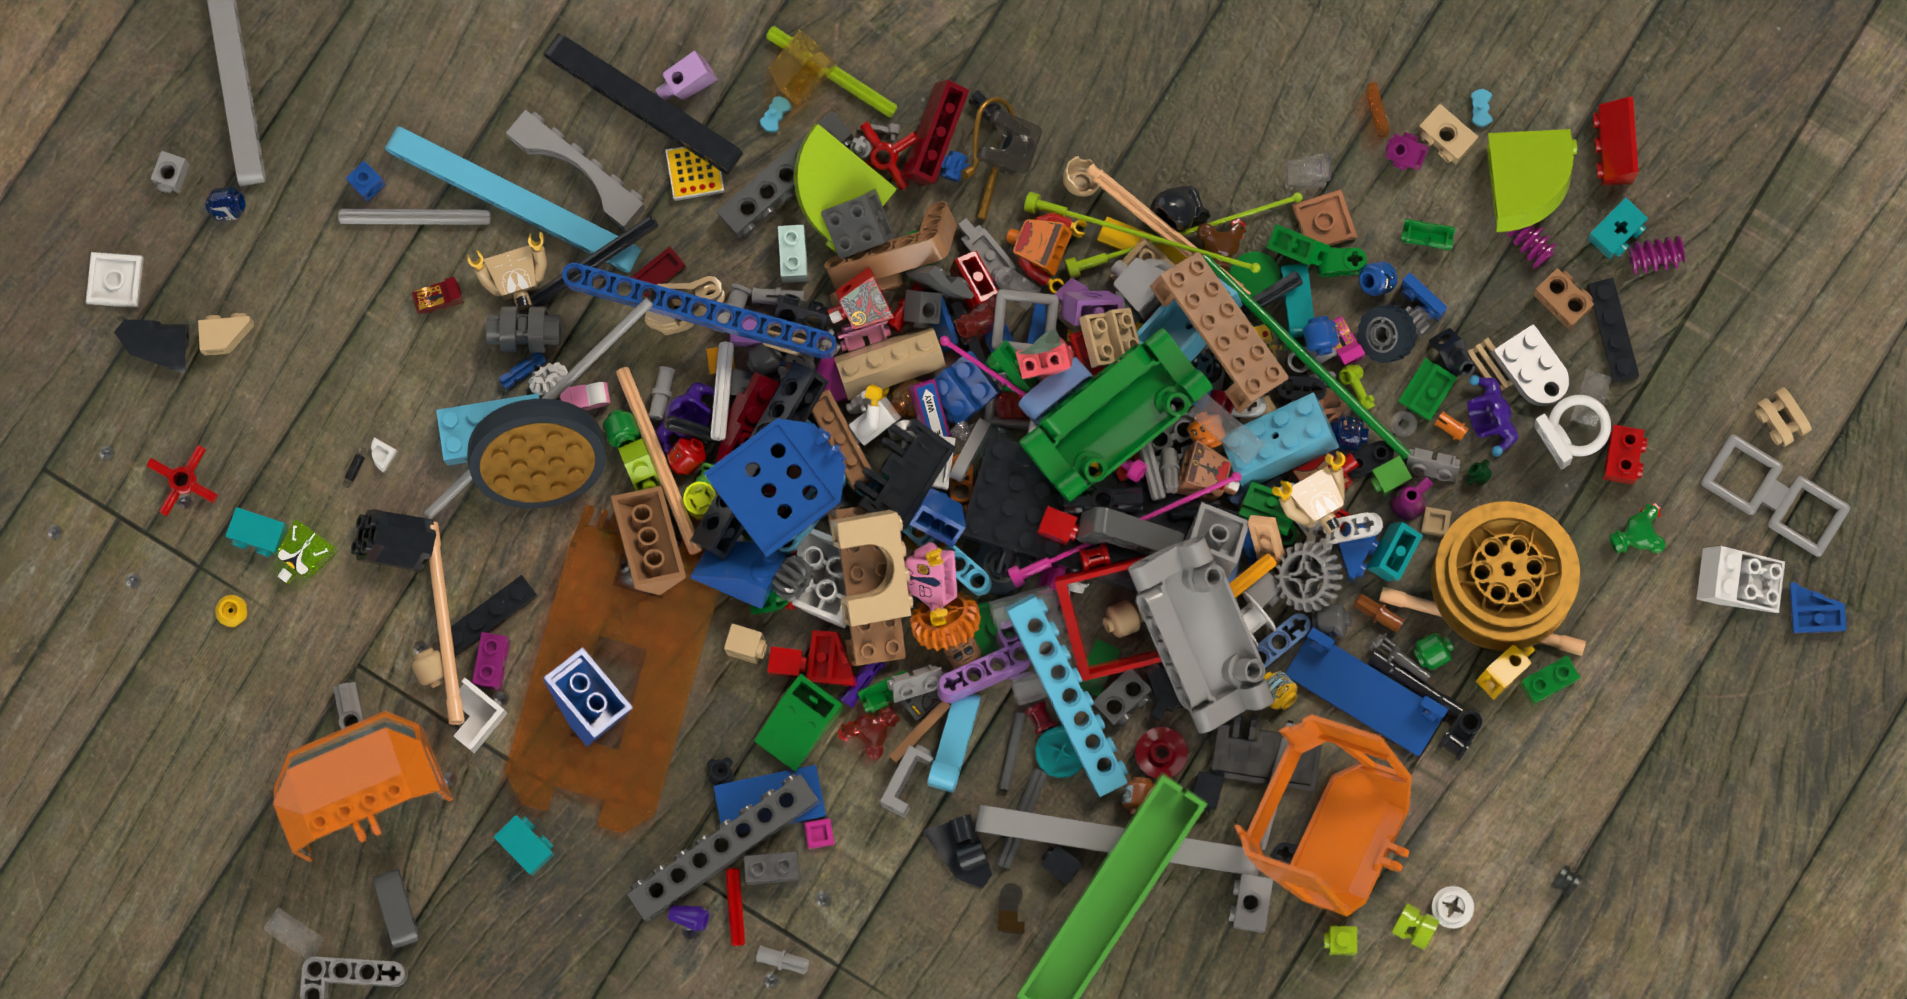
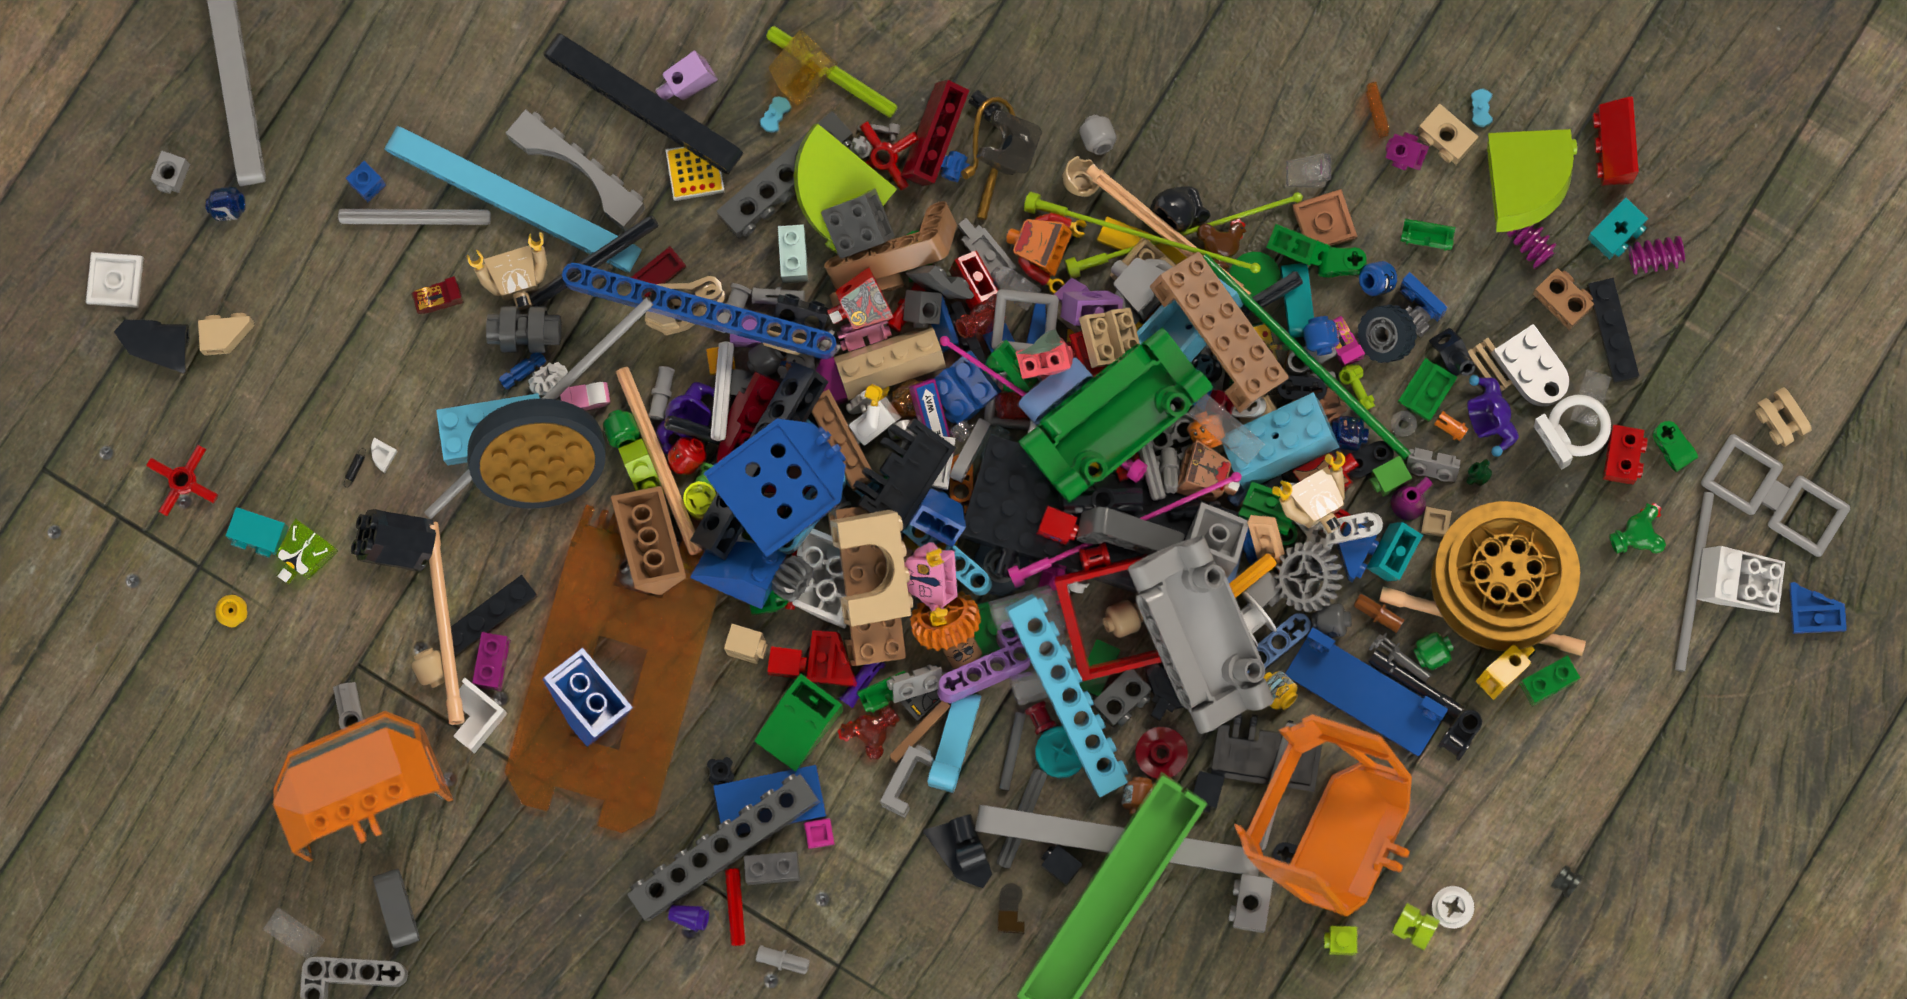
teal brick [494,815,555,876] -> none
none -> light grey head [1079,115,1117,155]
none -> green piece [1653,421,1698,472]
none -> light grey piece [1675,492,1714,672]

